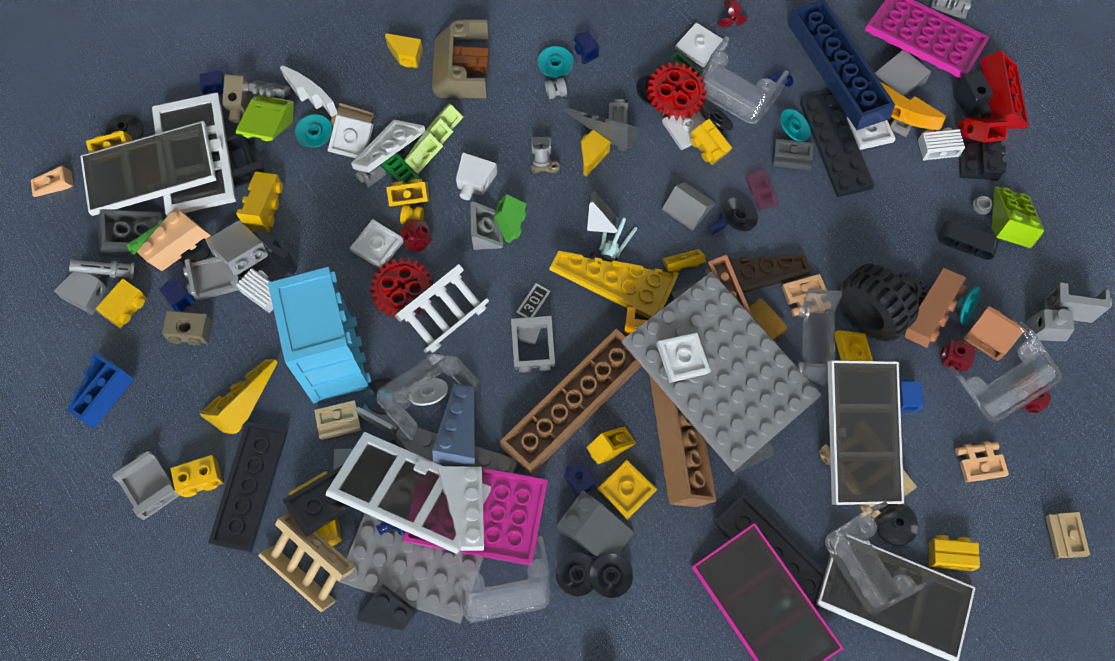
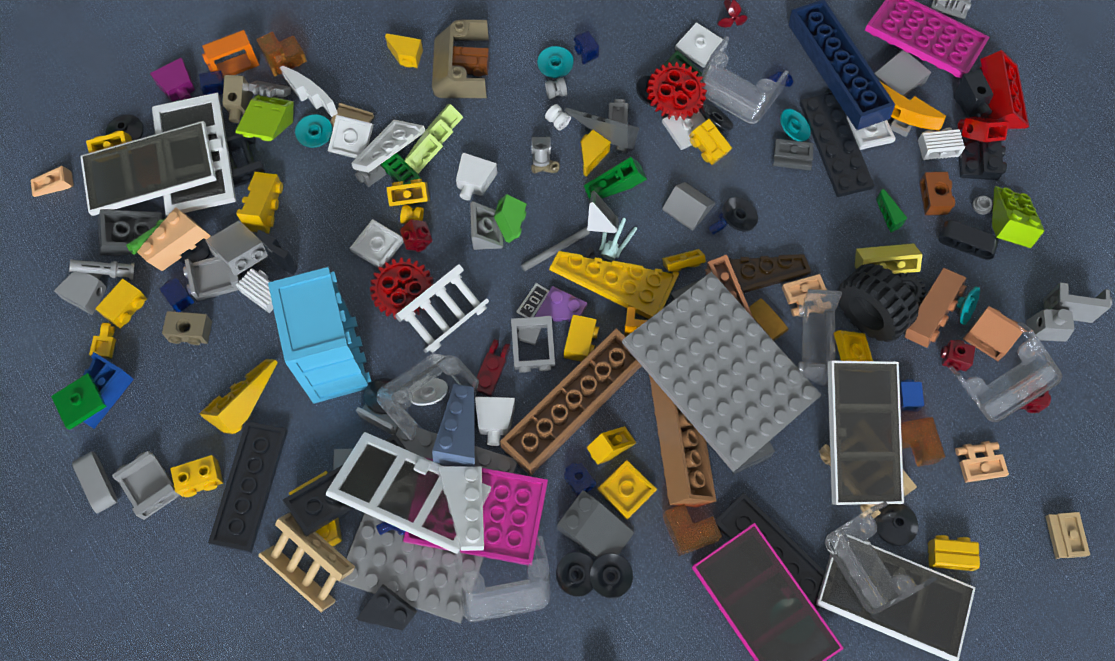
tan plate [314,400,361,440] -> none
white plate [656,332,711,383] -> none
clear pink slope [746,171,778,211] -> none
none -> green plate [51,373,107,430]
none -> light grey beam [72,451,118,513]
none -> yellow plate [89,323,116,359]
none -> magenta torso [150,58,195,102]
none -> orange window [202,30,260,81]
none -> clear orange brick [256,32,307,77]
none -> dark red hinge [473,339,510,397]
none -> white torso [475,397,515,446]
none -> light grey bar [521,227,590,272]
none -> medium lavender wing [535,286,587,322]
none -> white wheel [545,104,571,130]
none -> yellow brick [564,315,599,362]
none -> green slope [584,157,647,200]
none -> clear orange brick [663,504,722,556]
none -> light yellow brick [855,244,922,274]
none -> green slope [876,189,907,233]
none -> clear orange brick [885,417,946,467]
none -> dark orange brick [919,172,955,215]

